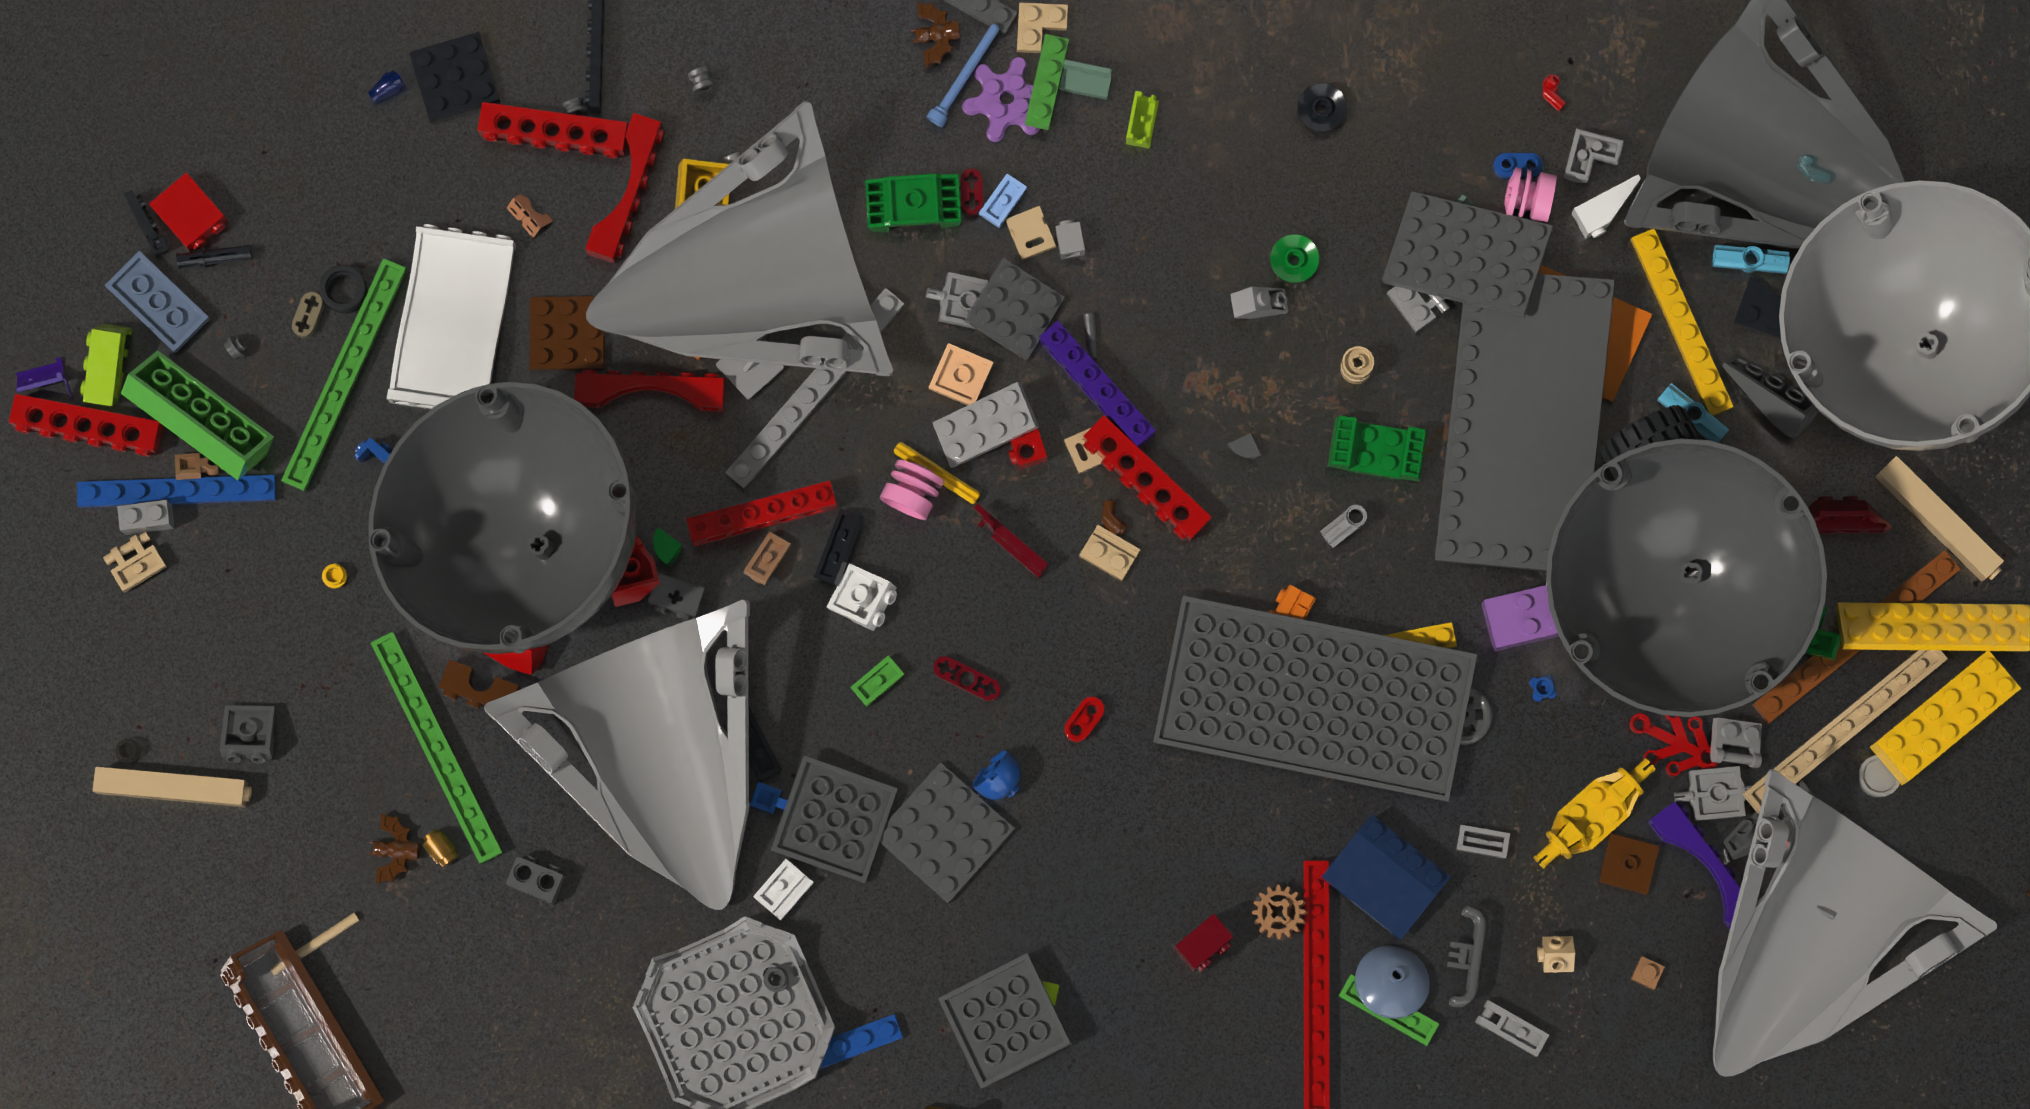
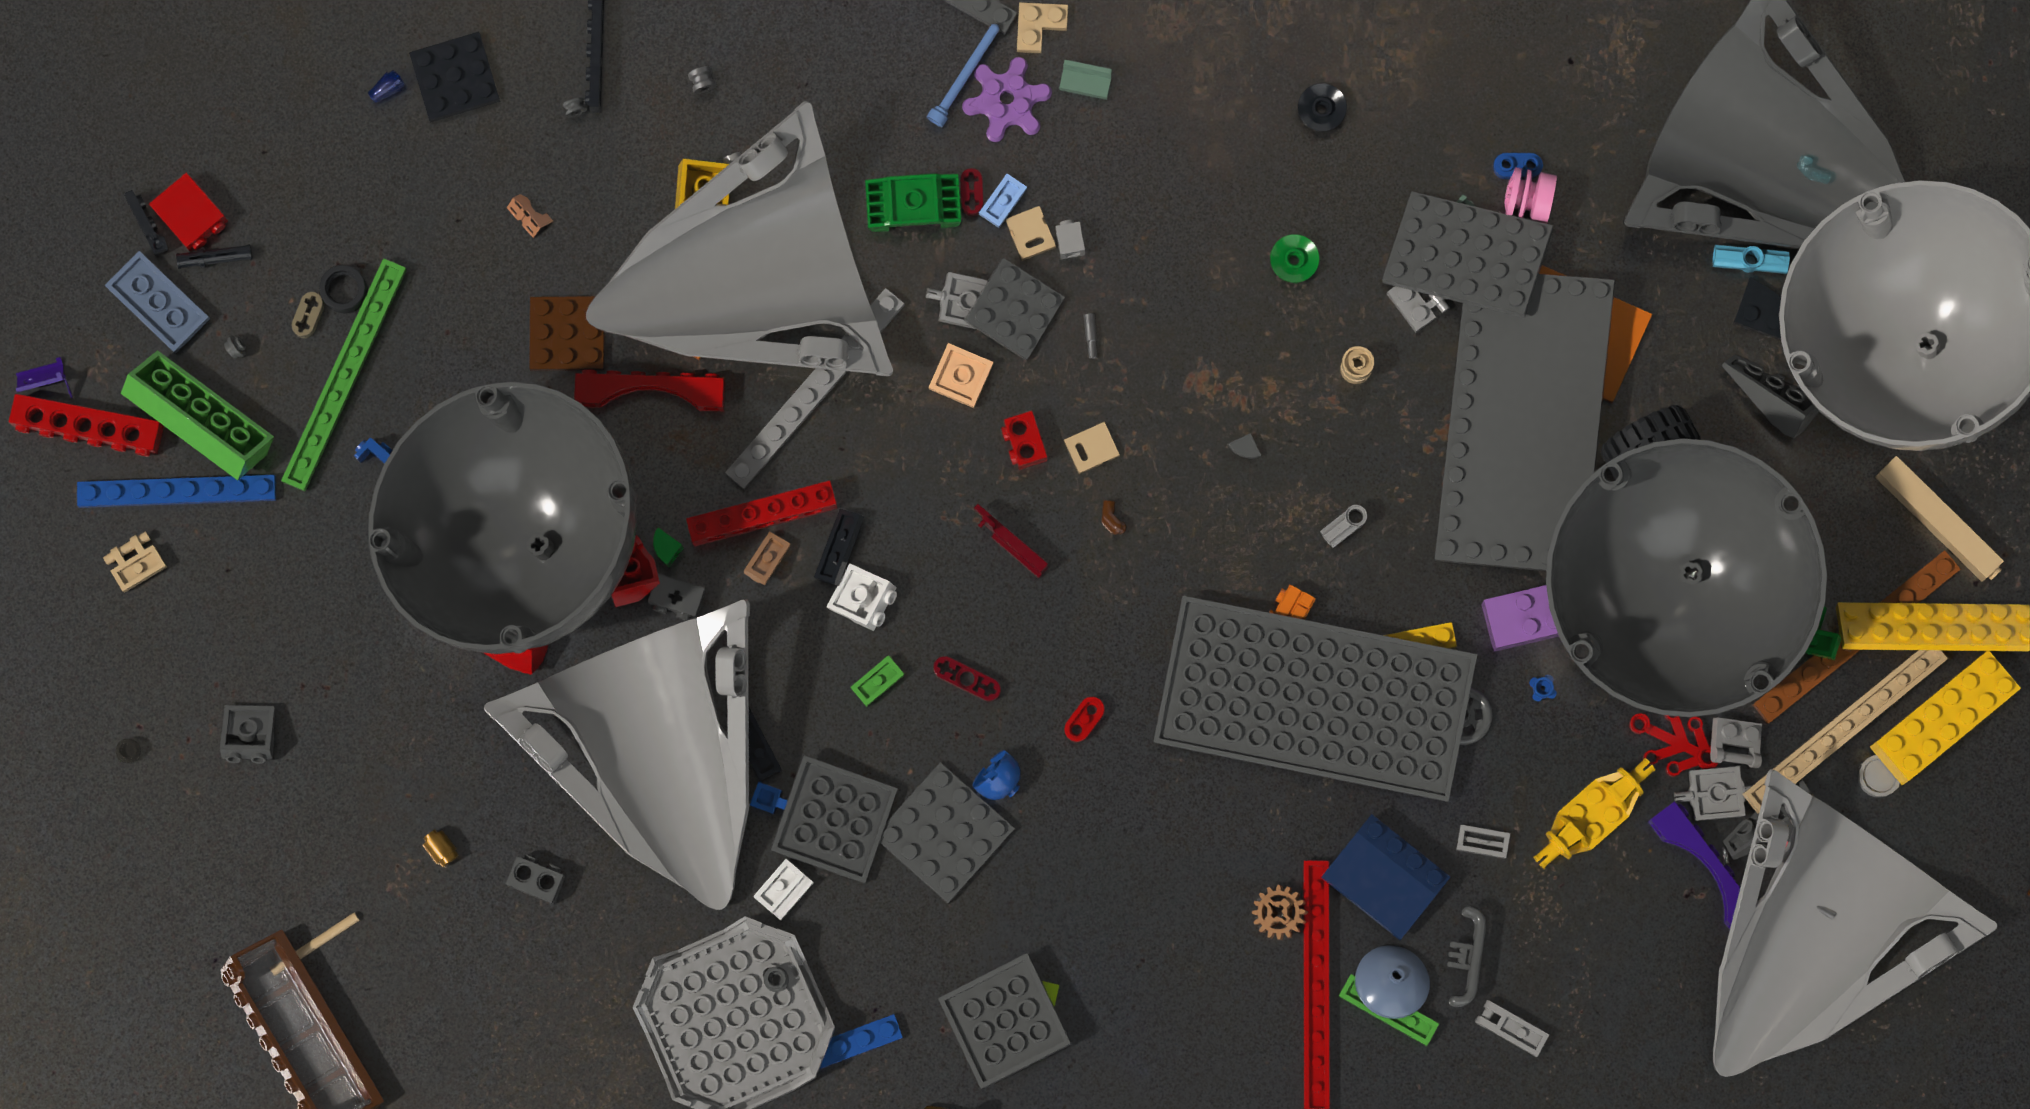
lime wedge [81,323,133,406] -> none
tan brick [93,767,252,807] -> none
light grey brick [117,500,175,535] -> none
medium nougat plate [175,453,219,480] -> none
yellow plate [322,564,347,589] -> none
reddish brown animal [368,813,420,884] -> none
bright green plate [371,631,503,864] -> none
white panel [387,224,516,409] -> none
reddish brown arch [438,659,521,709] -> none
red brick [477,102,628,159] -> none
red arch [585,113,665,263] -> none
light grey plate [716,339,784,400] -> none
bright pink wheel [880,460,944,520] -> none
yellow axle [894,442,980,504] -> none
reddish brown animal [911,2,961,68] -> none
light grey plate [932,382,1039,468] -> none
bright green plate [1025,34,1069,130] -> none
dark purple brick [1039,321,1156,449] -> none
tan plate [1079,525,1140,581] -> none
red brick [1082,415,1212,541] -> none
lime hinge [1126,91,1159,149] -> none
dark red brick [1174,913,1233,972] -> none
light grey slope [1230,287,1288,319] -> none
green plate [1327,416,1428,482] -> none
tan brick [1537,936,1575,973] -> none
red arm [1542,74,1567,111] -> none
light grey brick [1564,128,1624,183] -> none
white slope [1571,174,1641,239] -> none
reddish brown plate [1598,834,1659,895] -> none
medium nougat plate [1630,956,1665,990] -> none
yellow plate [1631,229,1734,416] -> none
medium azure piece [1657,383,1729,443] -> none
dark red wedge [1808,496,1891,534] -> none

